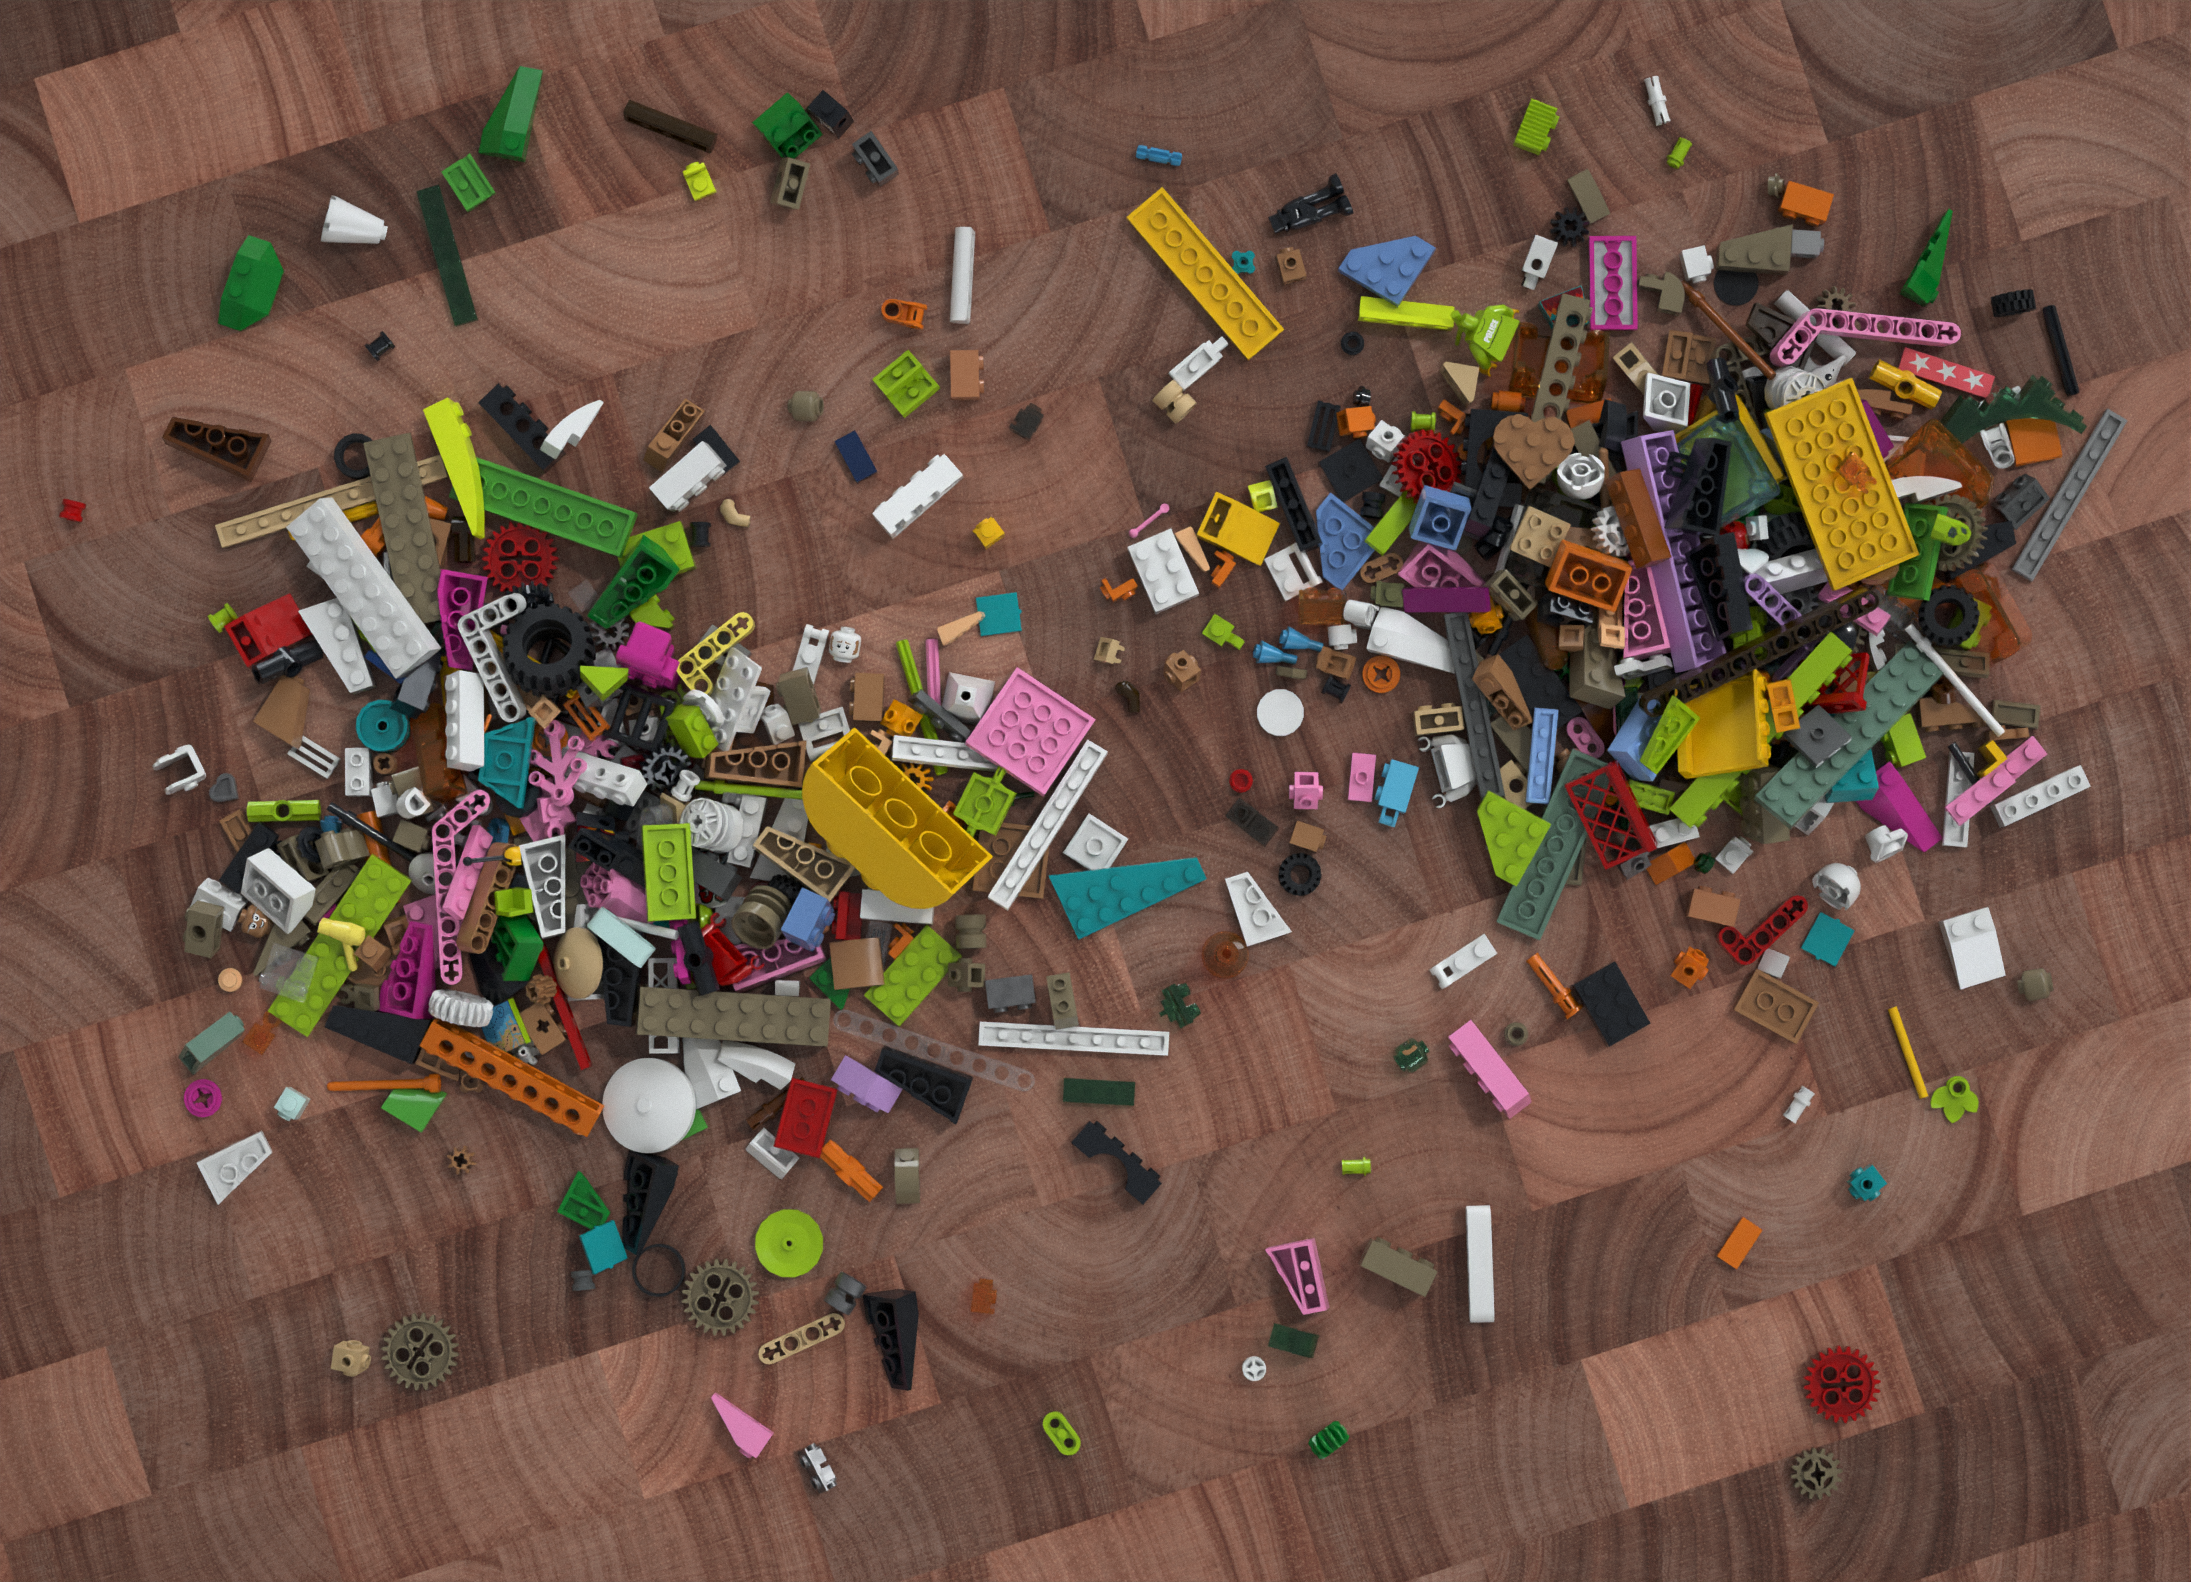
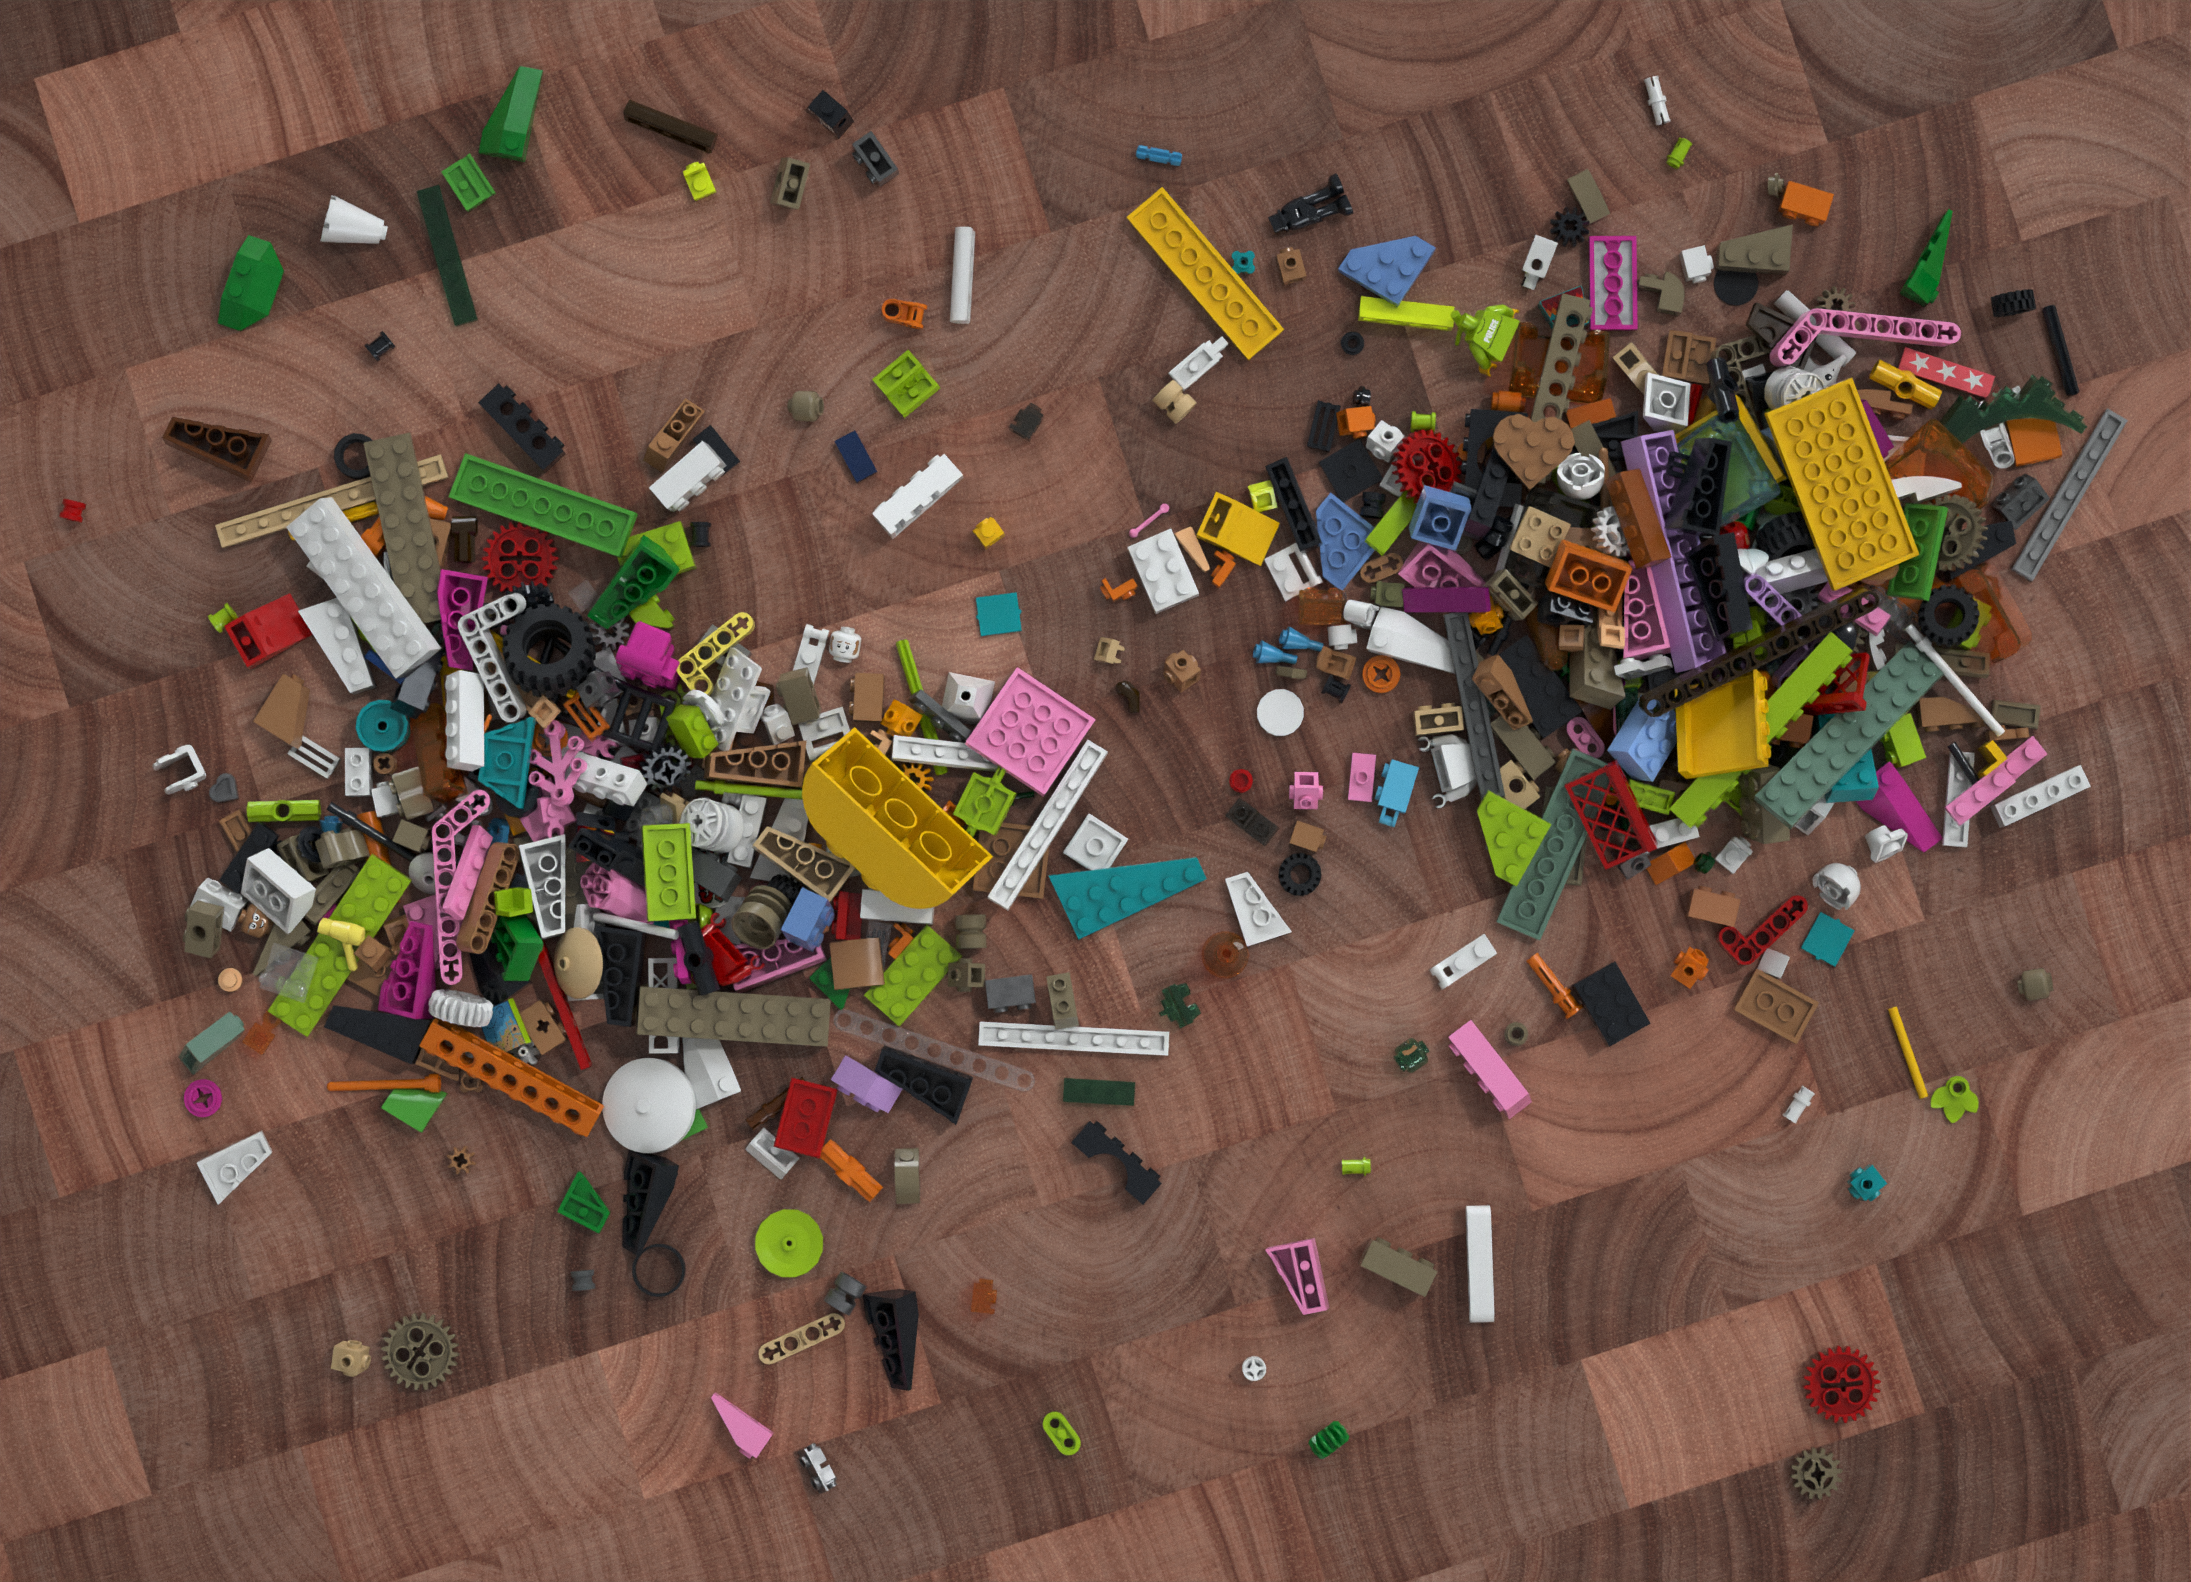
black piece [251,640,323,684] -> none
light aqua brick [274,1087,311,1121] -> none
dark tan plate [340,983,380,1012] -> none
white plate [396,787,431,819] -> none
neon yellow slope [423,398,485,540] -> none
hinge [463,846,521,866] -> none
medium nougat gear [525,974,557,1005] -> none
white slope [540,400,604,459] -> none
teal piece [579,1220,628,1274] -> none
lime slope [580,666,628,701] -> none
light aqua beam [587,906,656,968] -> none
white bush [671,770,700,802] -> none
dark tan gear [682,1258,759,1336] -> none
white slope [717,1040,795,1090] -> none
tan arm [720,499,751,527] -> none
green slope [752,92,823,159] -> none
white slope [775,980,800,997] -> none
bright pink axle [925,639,941,705] -> none
light nougat slope [937,611,986,646] -> none
nougat brick [950,350,984,400] -> none
lime plate [1202,614,1245,650] -> none
clear green brick [1268,1323,1319,1358] -> none
orange bracket [1438,399,1465,437] -> none
tan slope [1439,362,1479,409] -> none
lime brick [1513,98,1560,155] -> none
light blue tile [1525,707,1558,804] -> none
black slope [1599,399,1627,452] -> none
lime wing [1640,695,1700,775] -> none
dark orange bar [1681,280,1776,380] -> none
orange tile [1716,1217,1763,1270] -> none
white plate [1745,515,1769,541] -> none
light orange slope [1767,679,1800,733] -> none
dark grey plate [1783,705,1852,768] -> none
light grey brick [1790,230,1824,259] -> none
clear orange plate [1835,451,1877,494] -> none
reddish brown beam [1927,677,1956,704] -> none
lime rock [1930,514,1971,546] -> none
white slope [1938,907,2006,990] -> none

